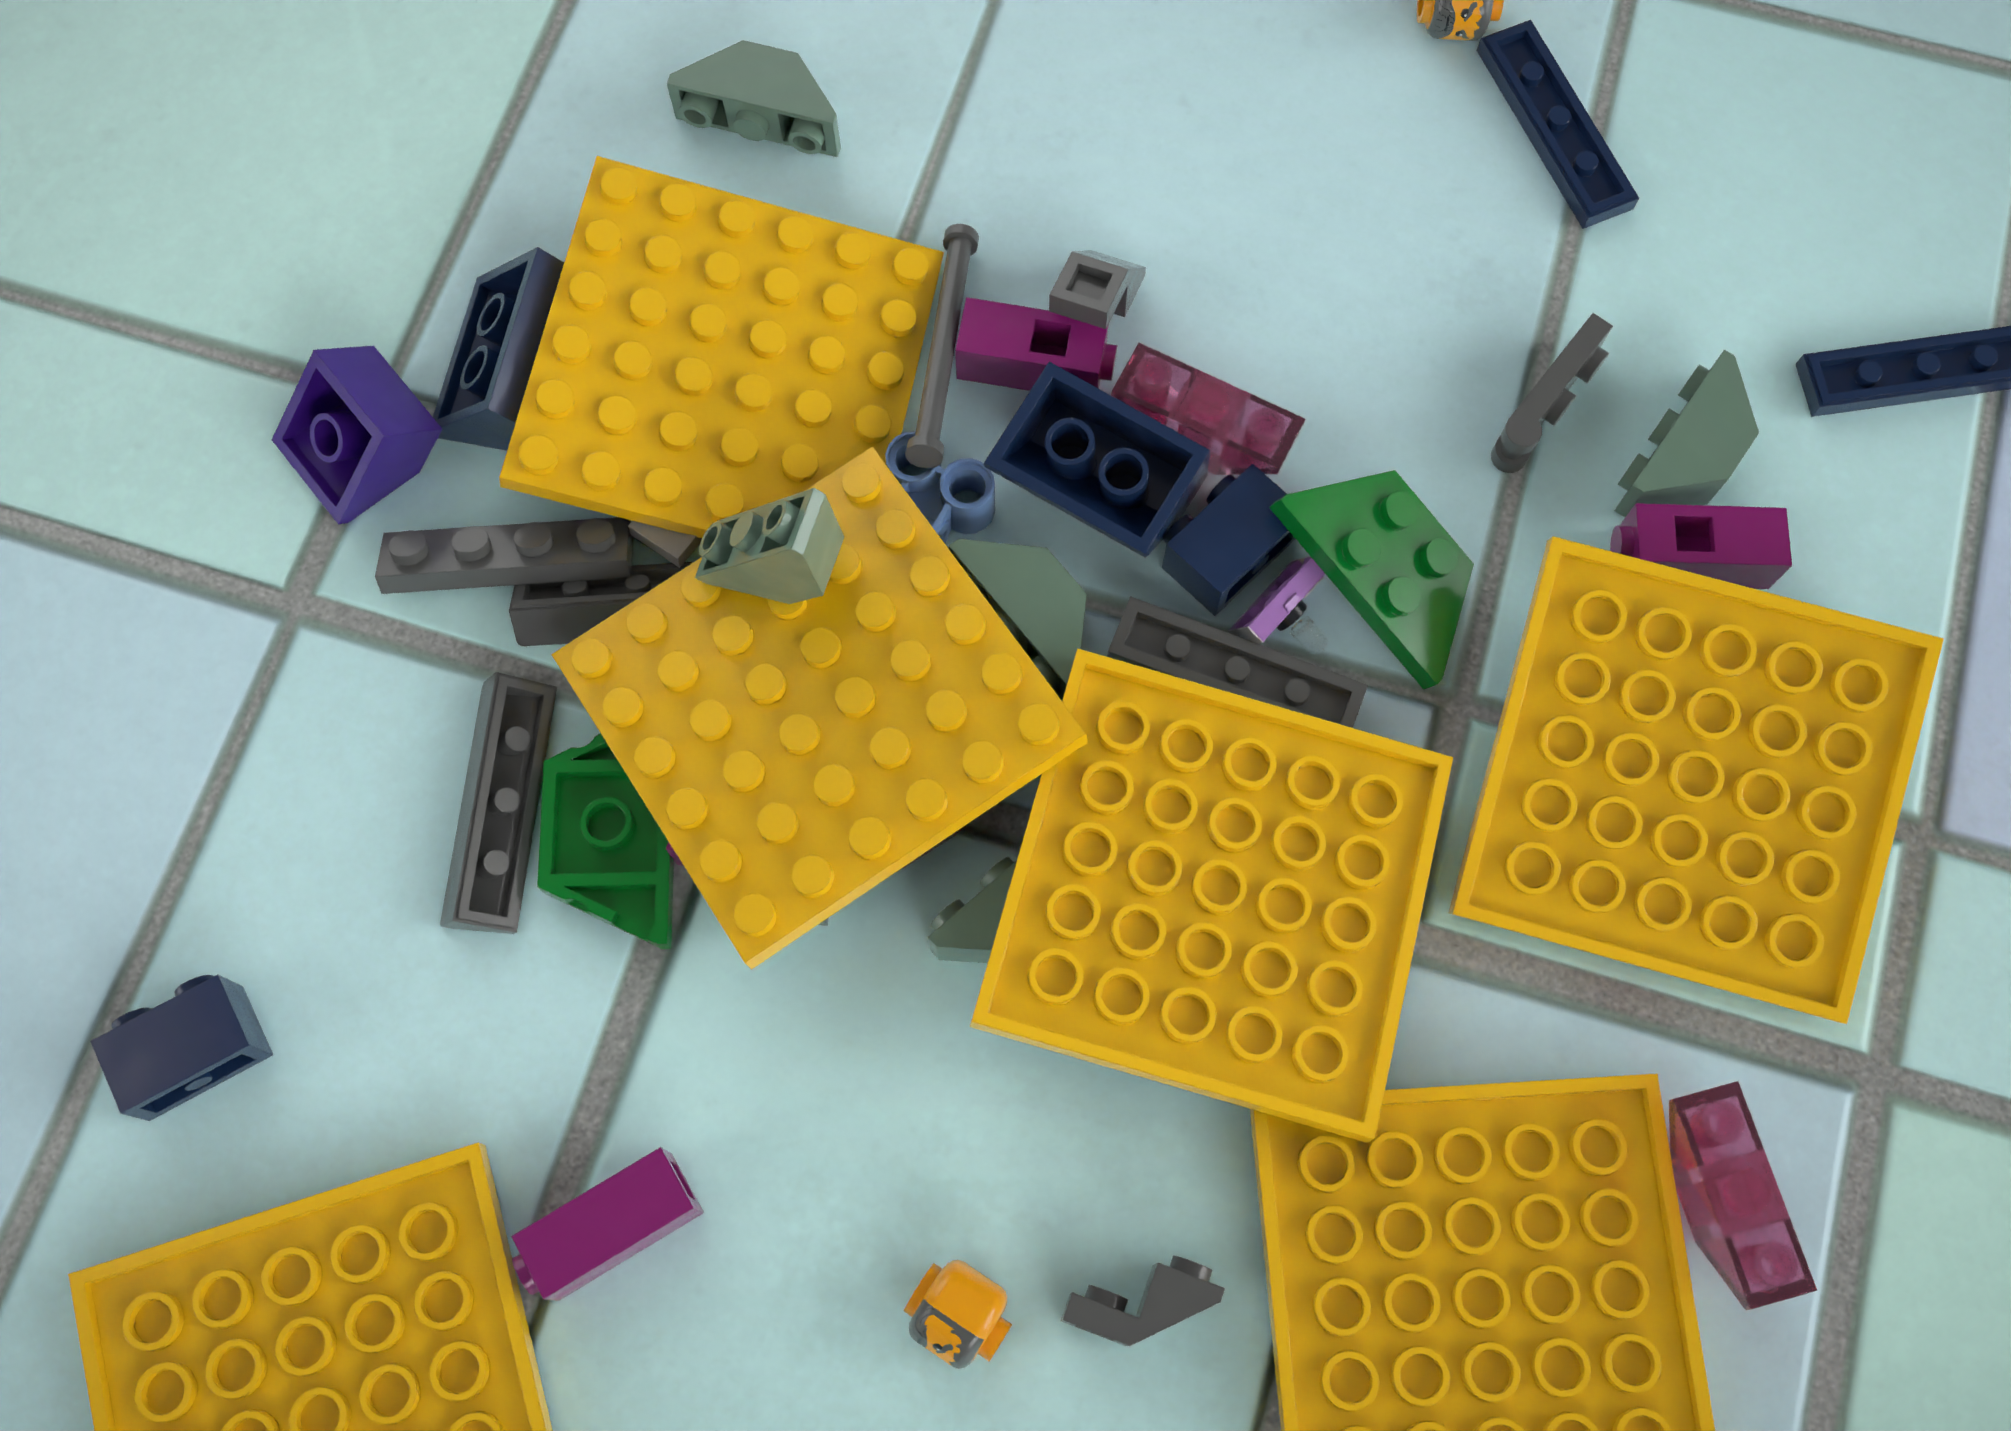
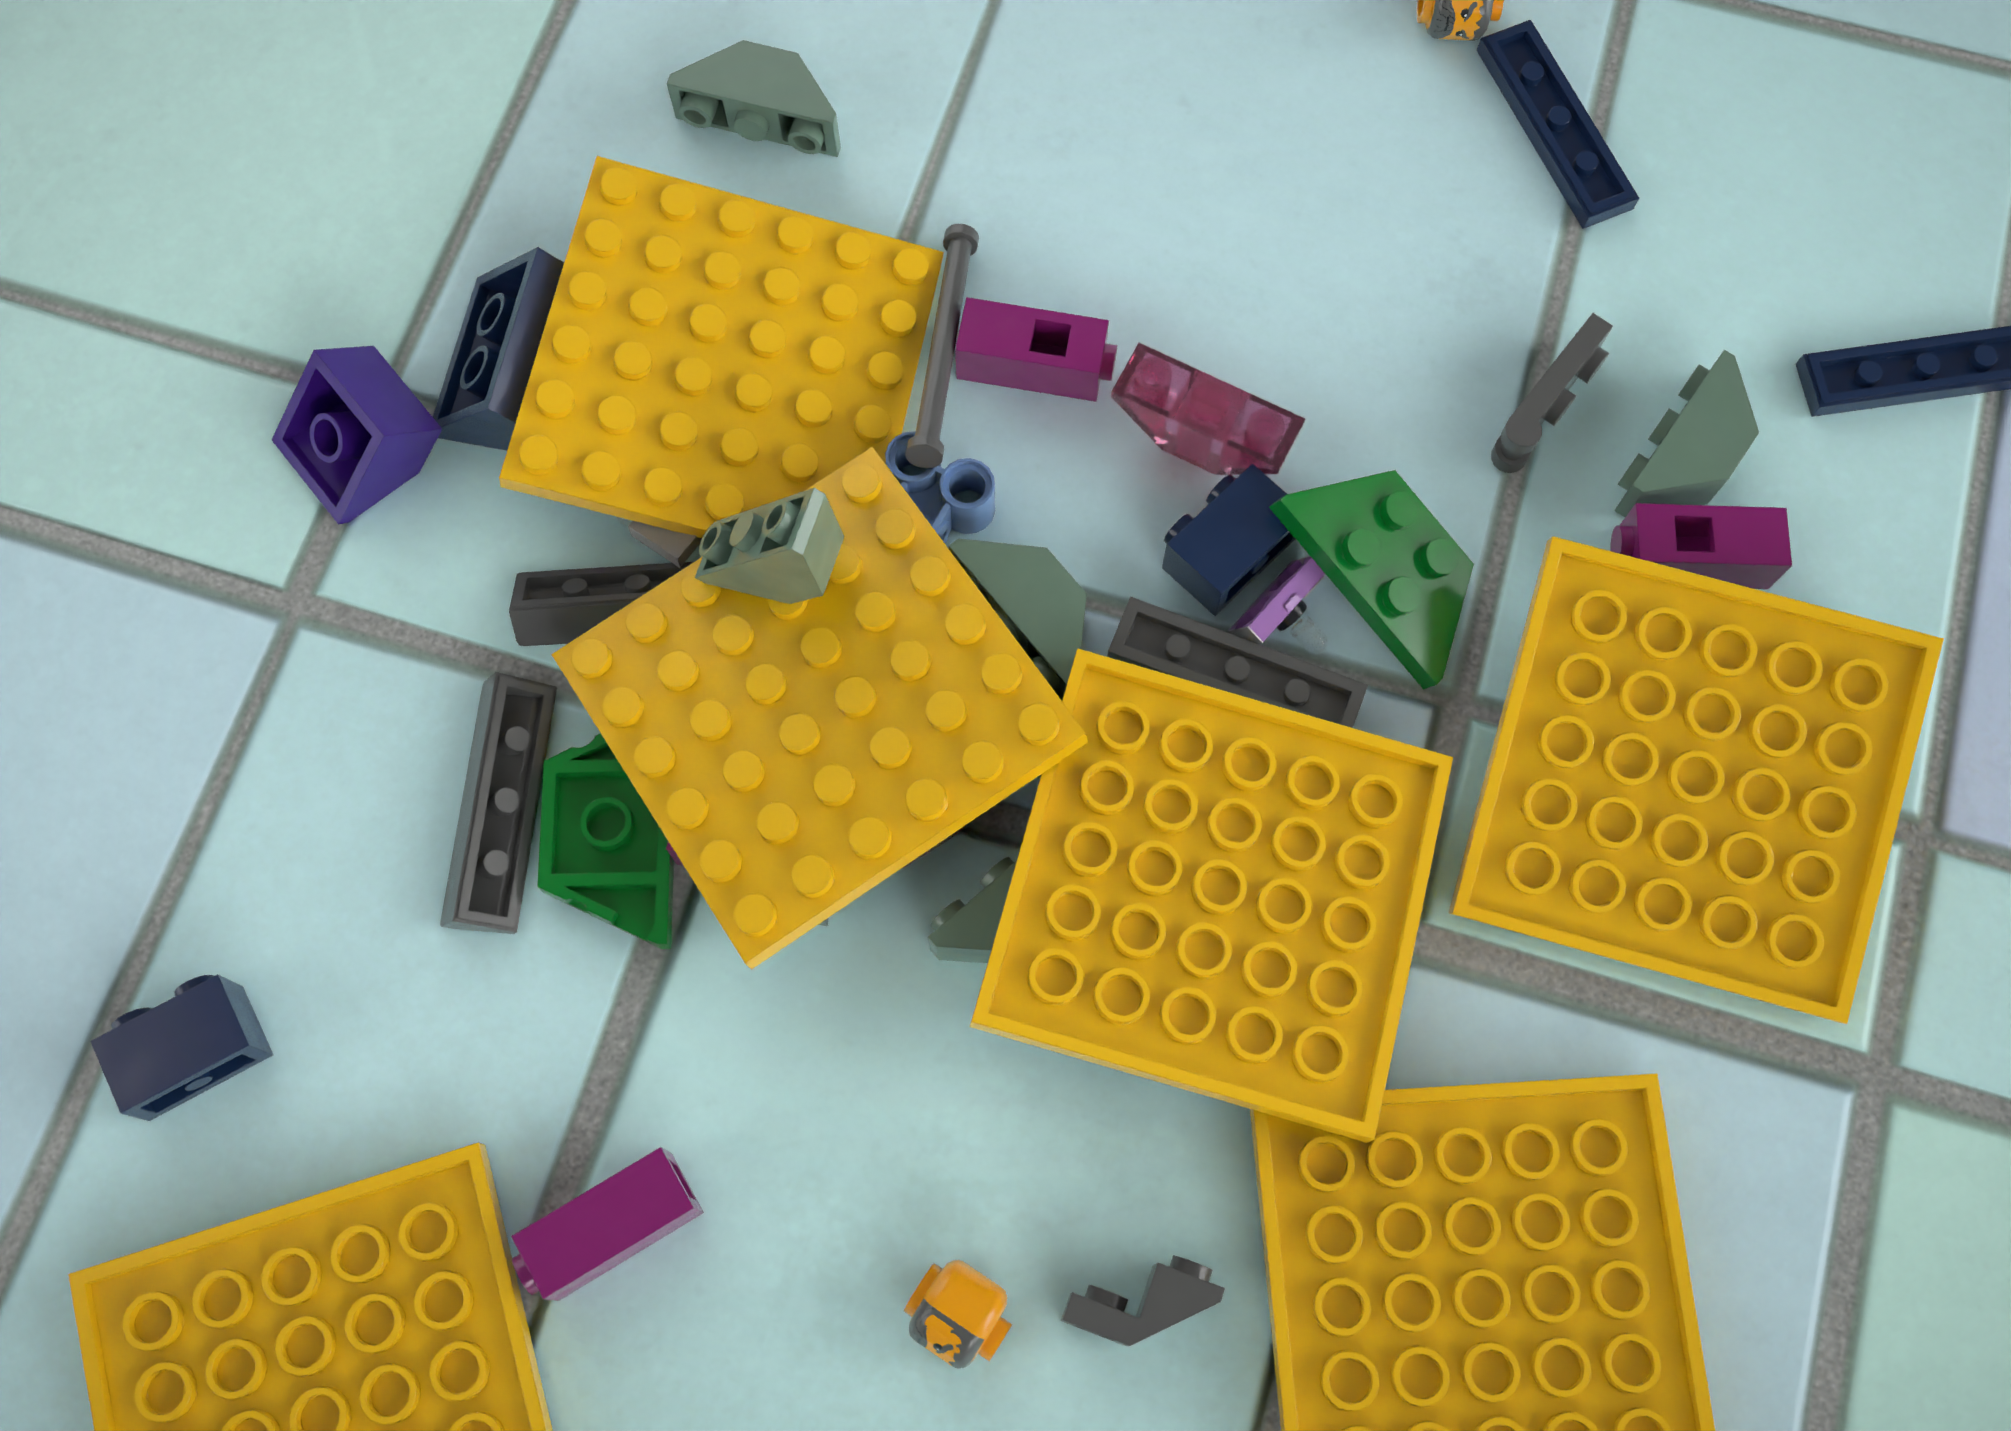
dark grey plate [375,517,634,594] -> none
dark blue slope [984,362,1210,558] -> none
dark grey slope [1049,250,1146,329] -> none
clear pink slope [1669,1081,1818,1310] -> none

